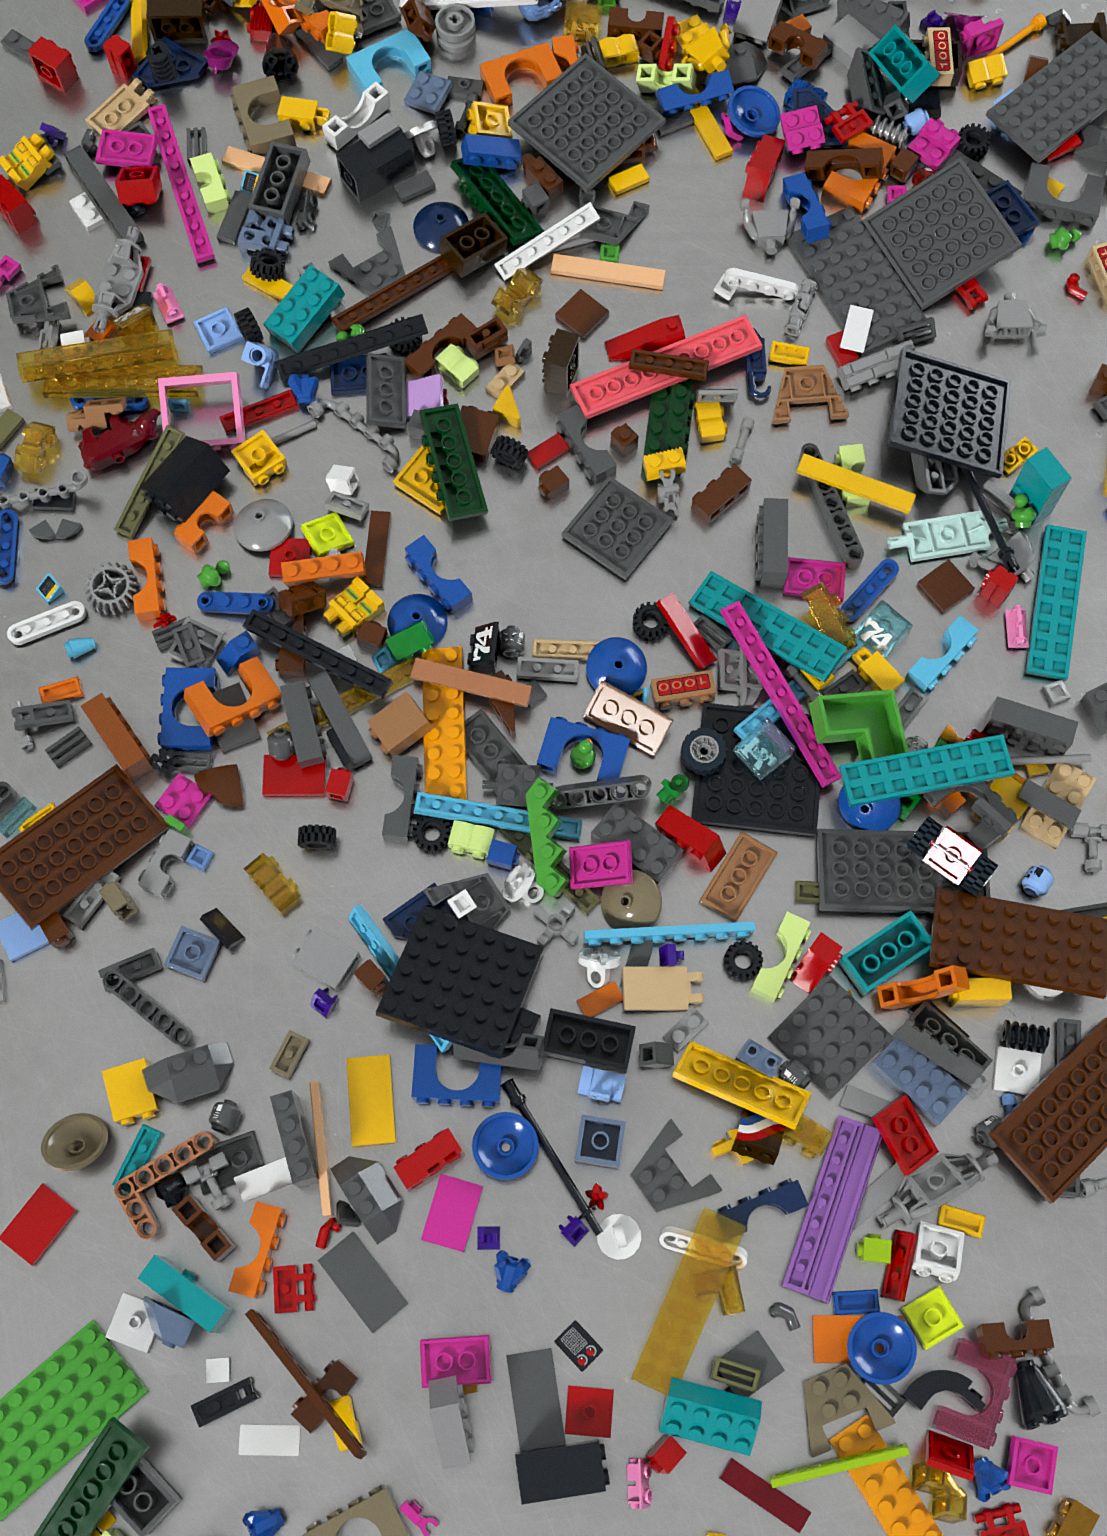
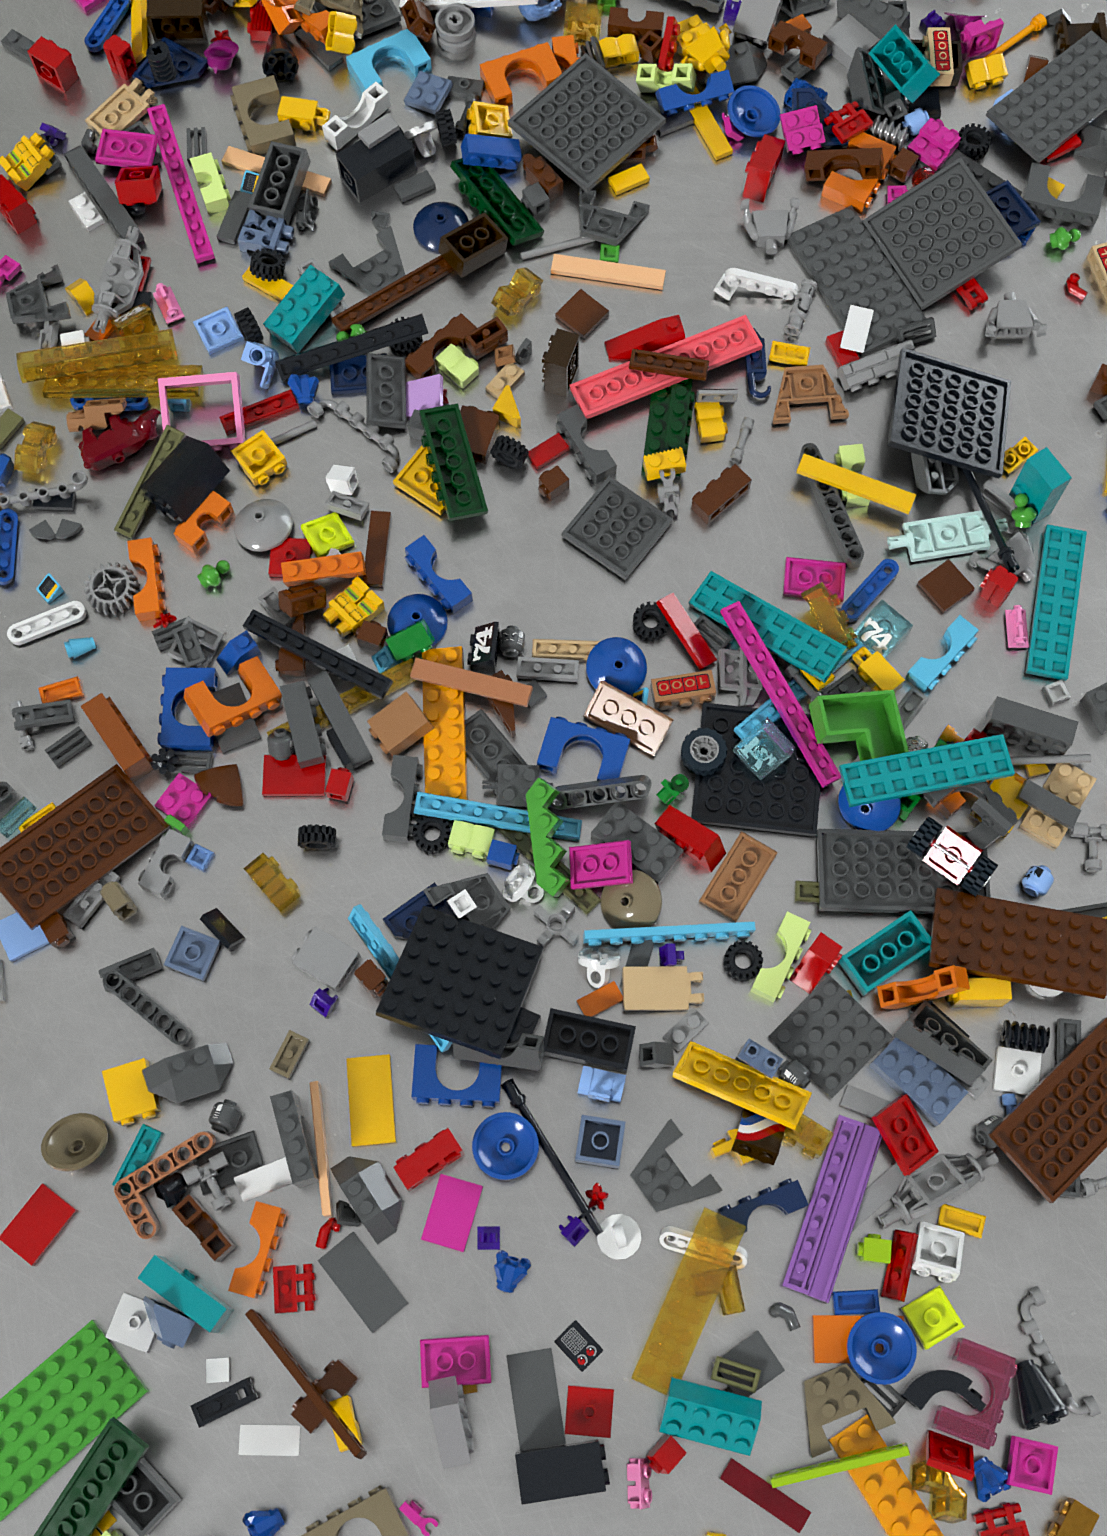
blue plate [197,591,276,615] -> none
white plate [494,202,600,282] -> none
bright green animal [570,738,596,769] -> none
reddish brown brick [610,423,639,458] -> none
dark grey brick [756,498,788,589] -> none
blue arch [783,172,832,244] -> none
reddish brown arch [975,1319,1054,1360] -> none

